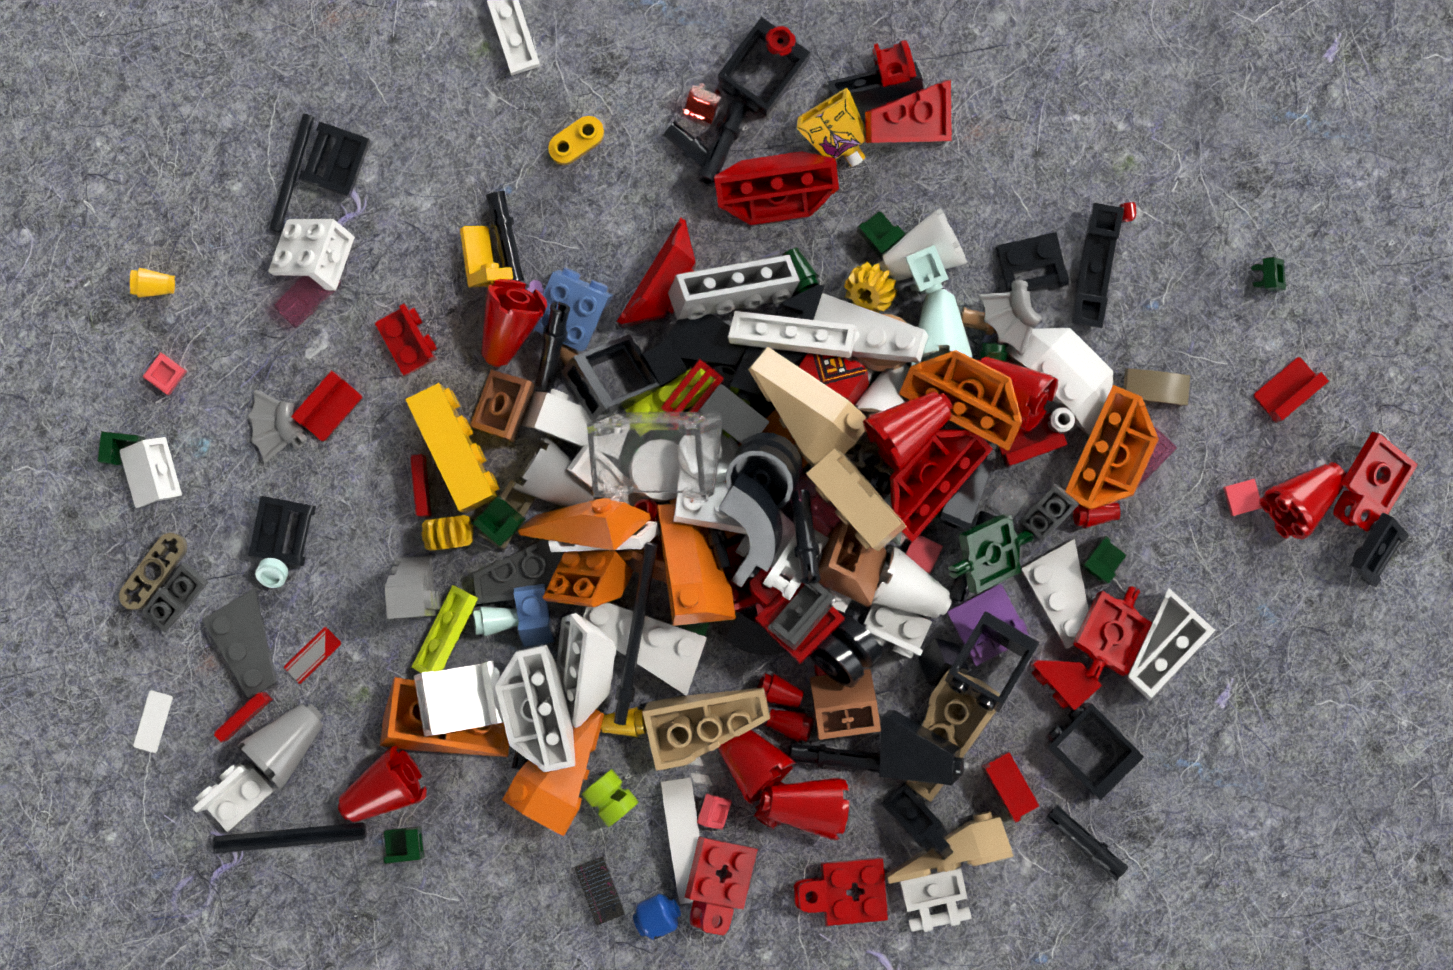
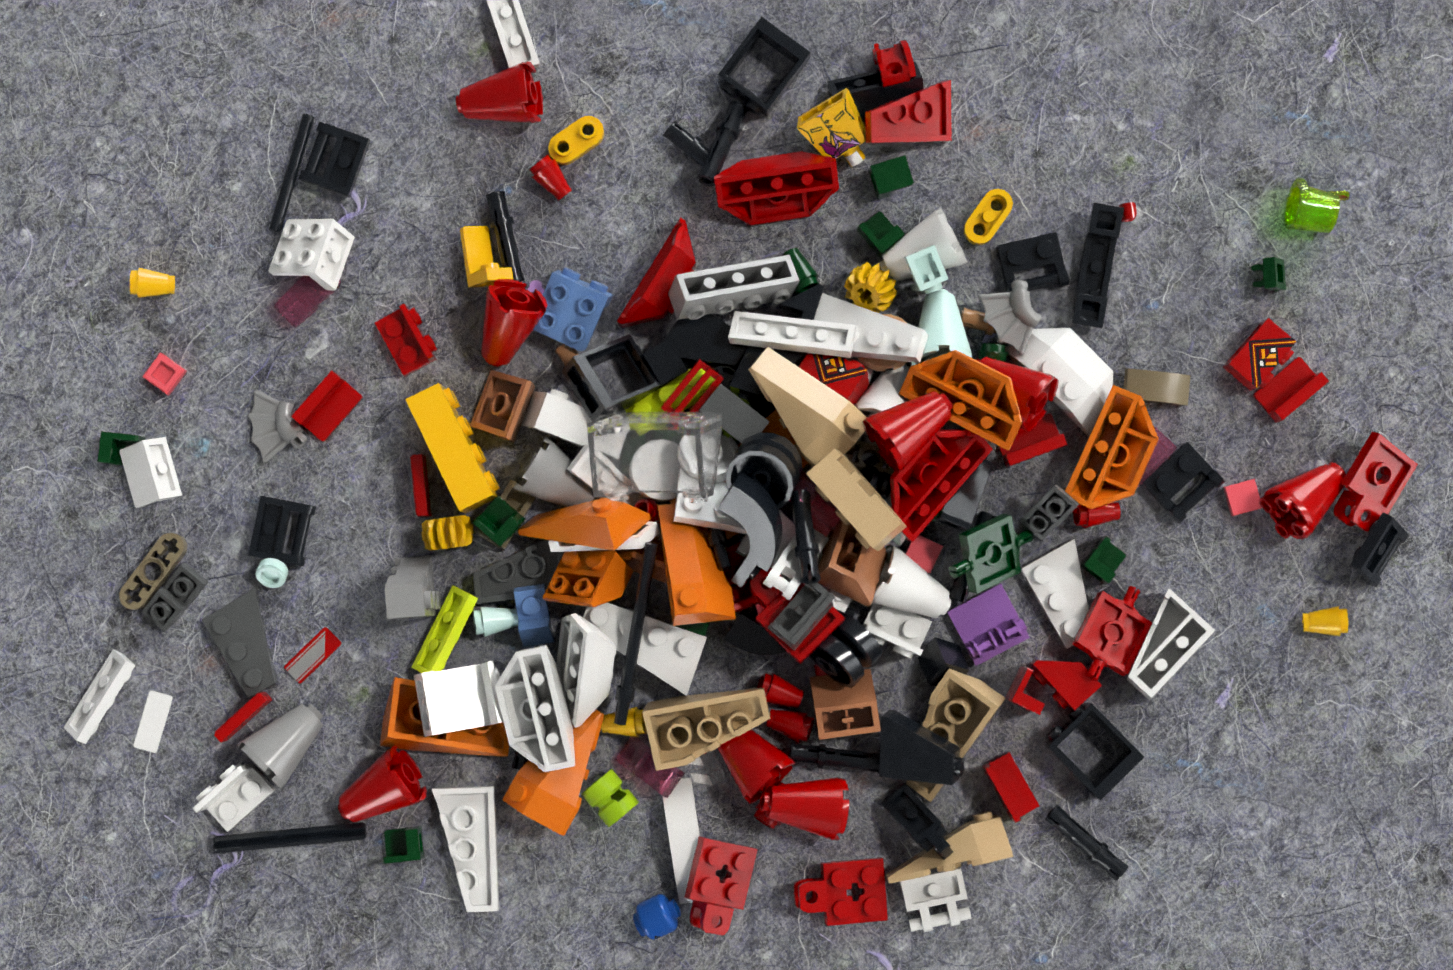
black pin [535,302,570,390] -> none
clear smoke tile [574,855,625,926] -> none
clear red tile [684,83,721,124] -> none
coral tile [697,793,732,830] -> none
red plate [766,26,796,56] -> none
black window [944,611,1040,712] -> none
clear bracket [986,478,1029,520] -> none
white pin [1047,407,1075,432] -> none
none -> white plate [64,649,135,744]
none -> white wing [432,786,499,912]
none -> red cone [456,61,543,123]
none -> red cone [529,155,572,201]
none -> clear pink slope [615,737,685,798]
none -> dark green panel [869,155,914,200]
none -> yellow plate [964,189,1013,245]
none -> red panel [1005,666,1045,715]
none -> black plate [1141,442,1225,523]
none -> red brick [1223,318,1296,391]
none -> clear neon green hat [1284,177,1350,233]
none -> yellow cone [1302,606,1348,636]

